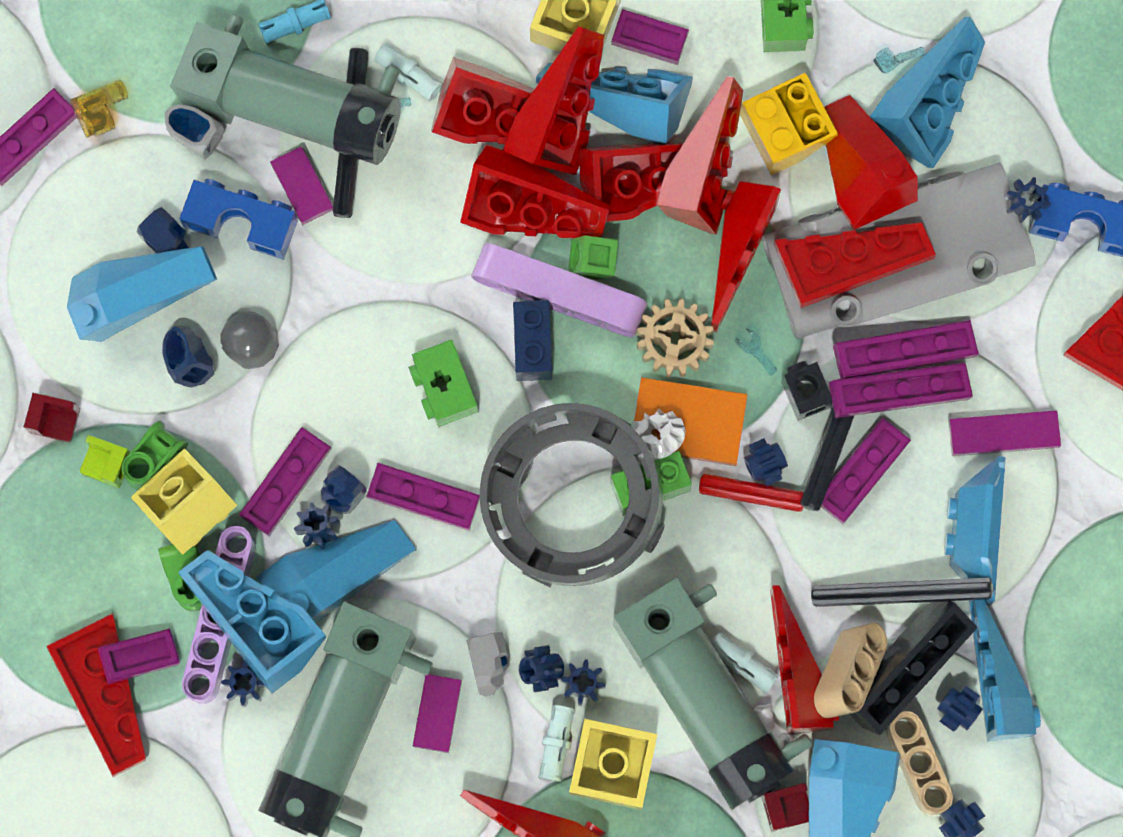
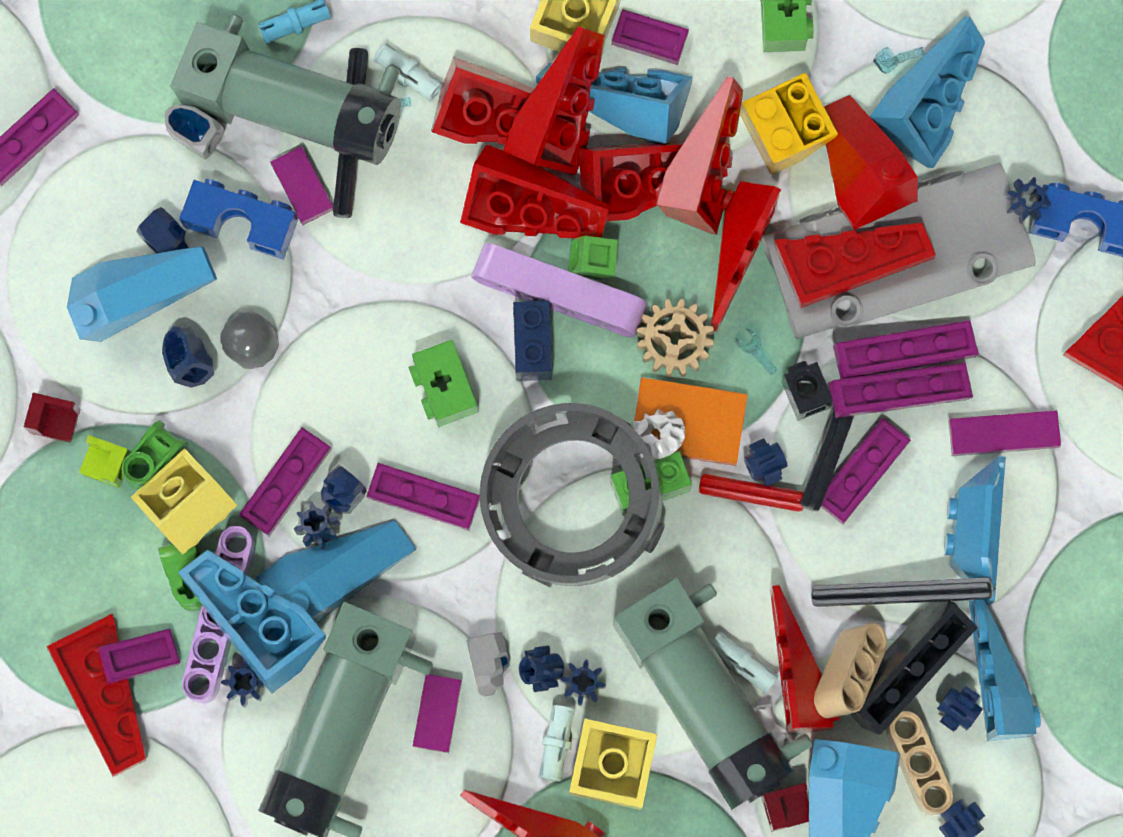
clear yellow piece [71,79,128,138] -> none

